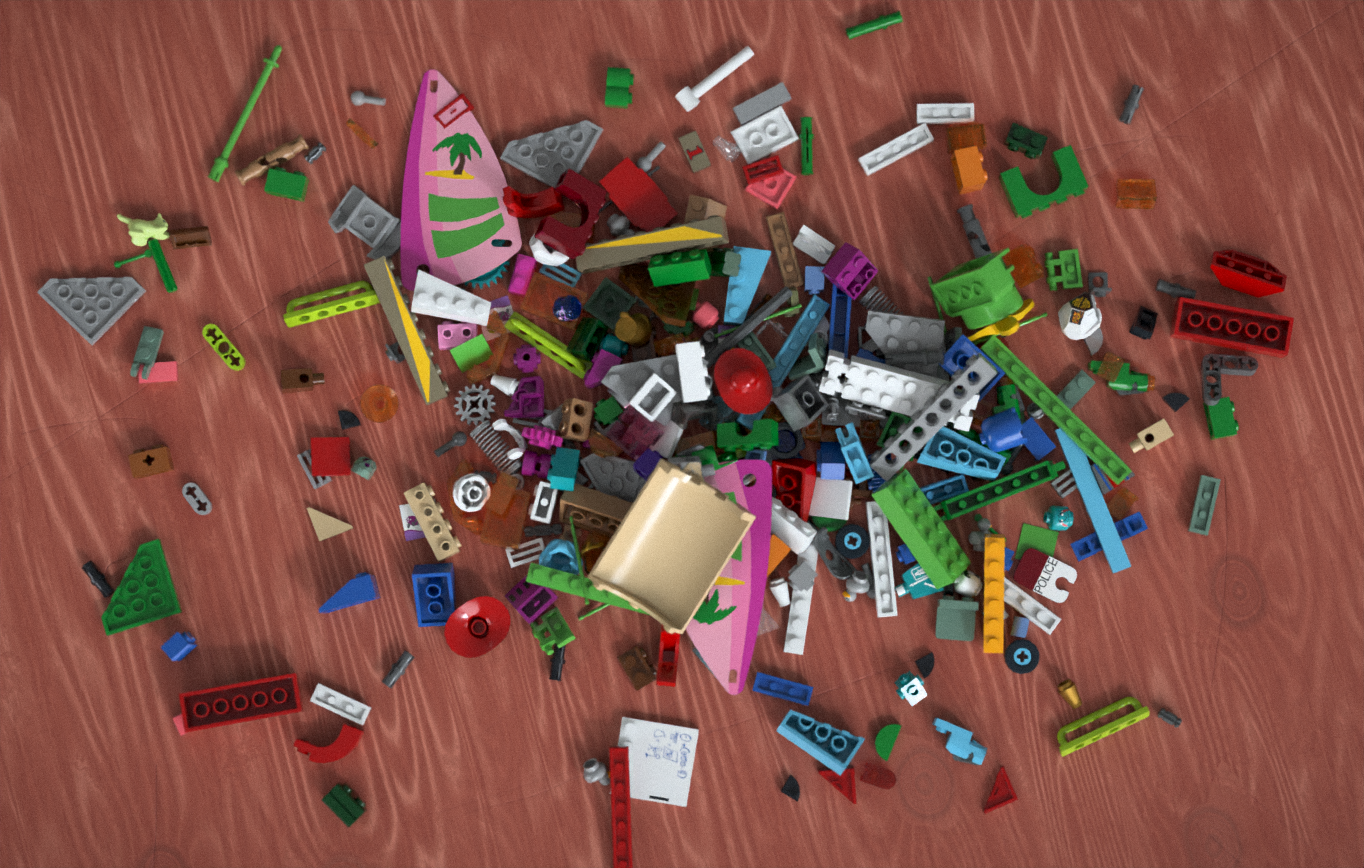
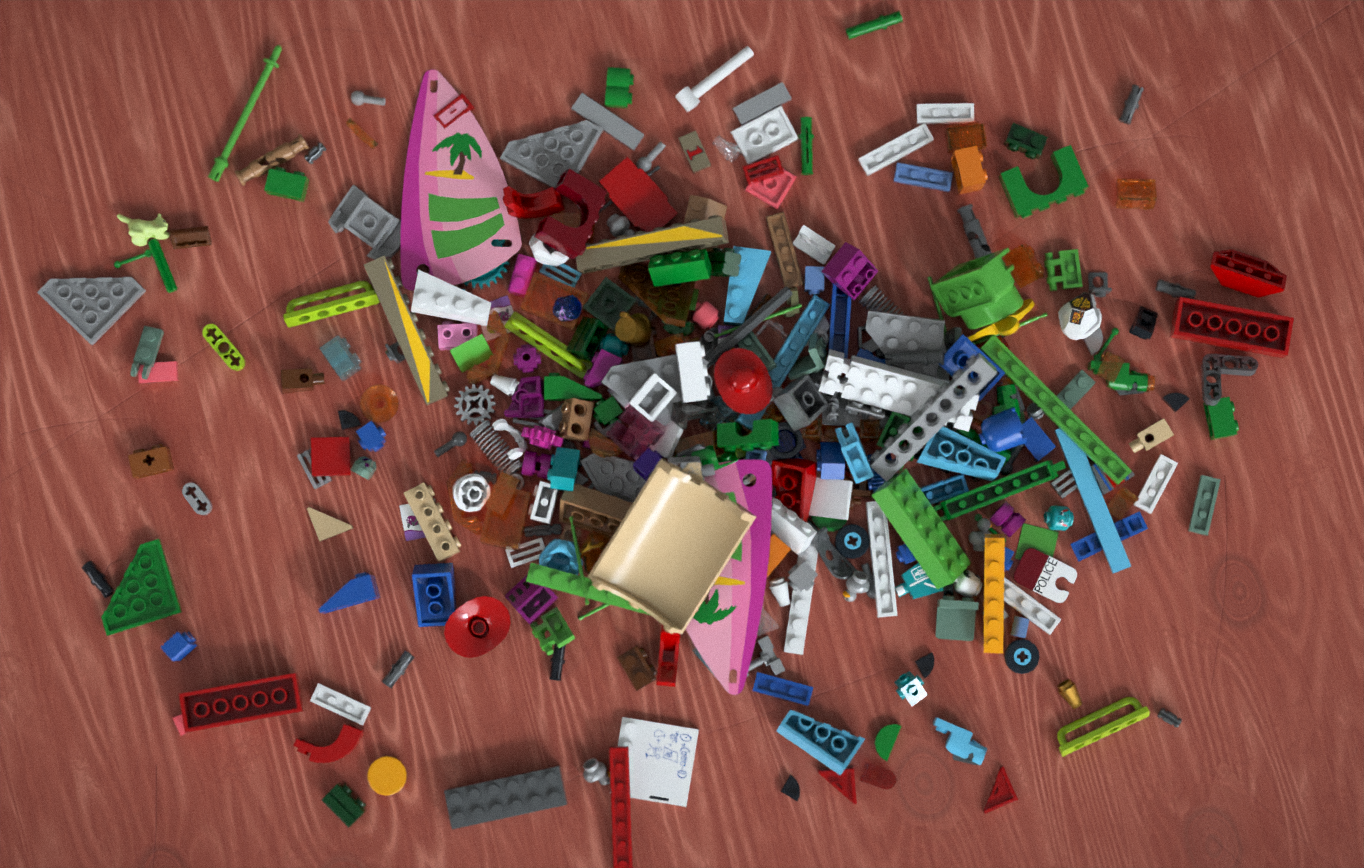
none -> clear light blue brick [319,335,362,382]
none -> blue brick [356,421,386,452]
none -> light orange tile [367,756,407,796]
none -> dark grey brick [444,765,568,829]
none -> green slope [544,373,603,401]
none -> light grey tile [571,93,644,151]
none -> light grey bar [747,635,785,676]
none -> medium blue tile [893,162,953,192]
none -> magenta wheel [989,501,1026,537]
none -> green hinge [1093,328,1119,361]
none -> white plate [1133,454,1178,514]

